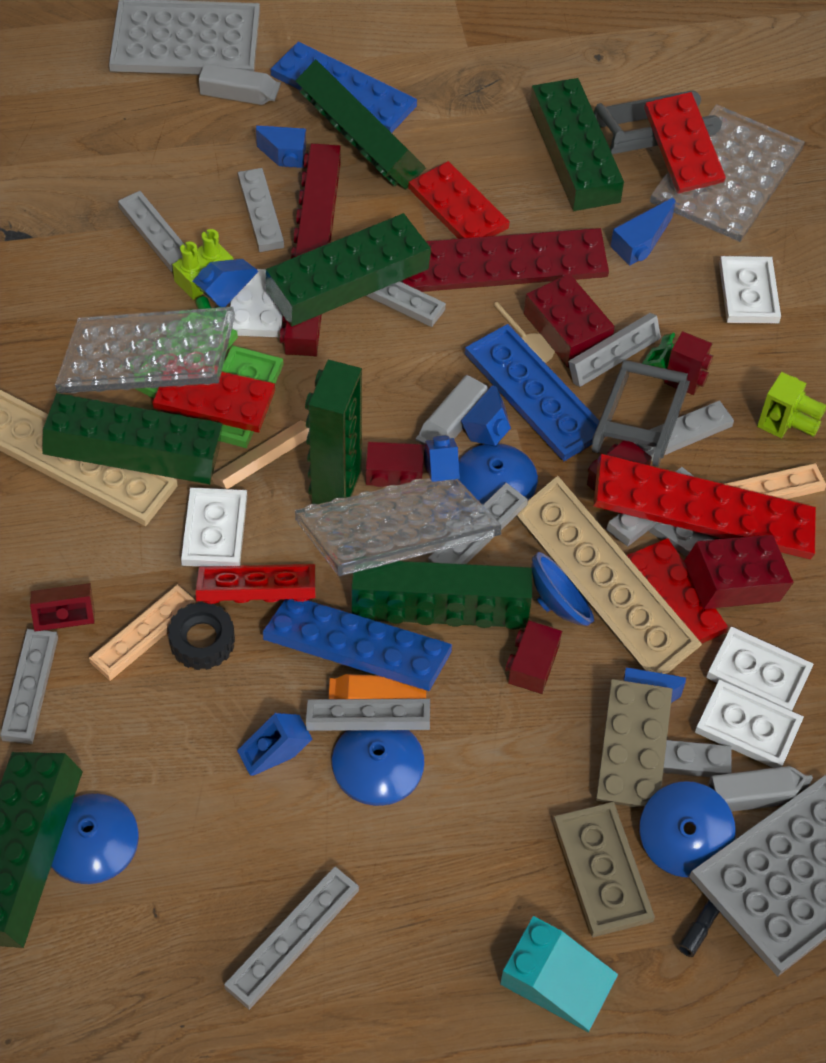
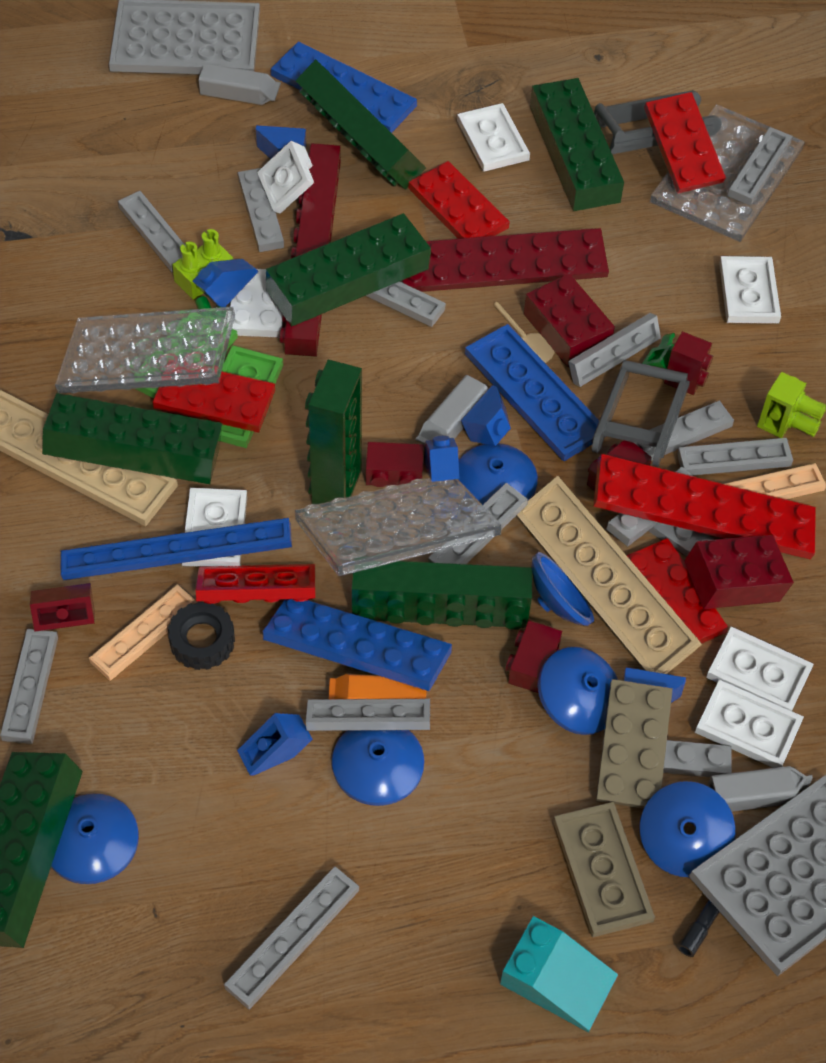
light nougat tile [212,420,309,489] -> none
blue slope [610,198,676,266] -> none
none -> blue tile [61,518,292,580]
none -> white plate [257,141,314,214]
none -> white plate [457,103,530,172]
none -> blue dish [538,647,618,735]
none -> light grey plate [677,438,793,475]
none -> light grey plate [728,127,793,206]

